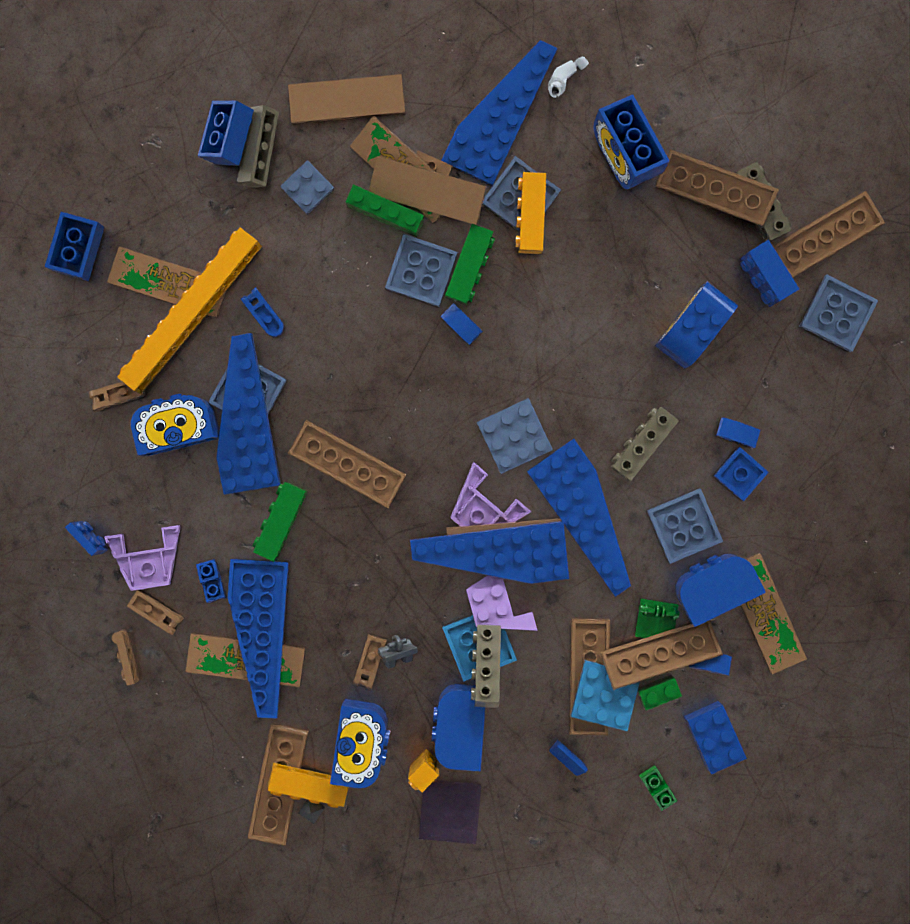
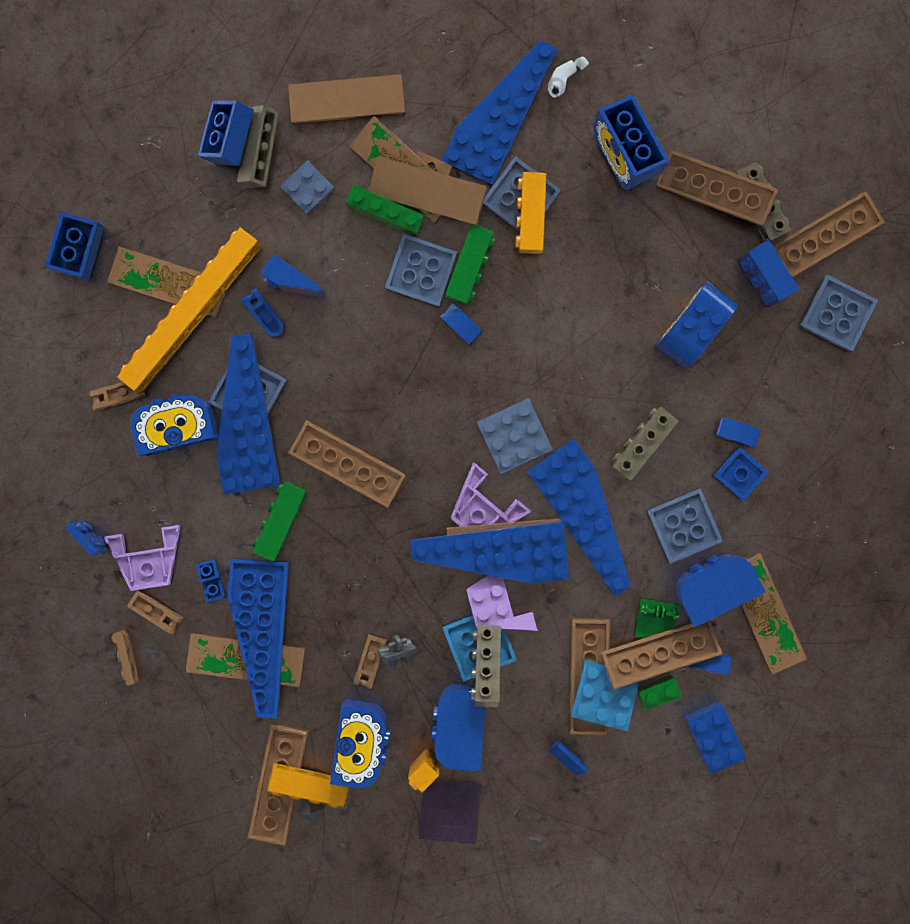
green slope [639,765,677,811] -> none
none -> blue slope [260,254,326,297]

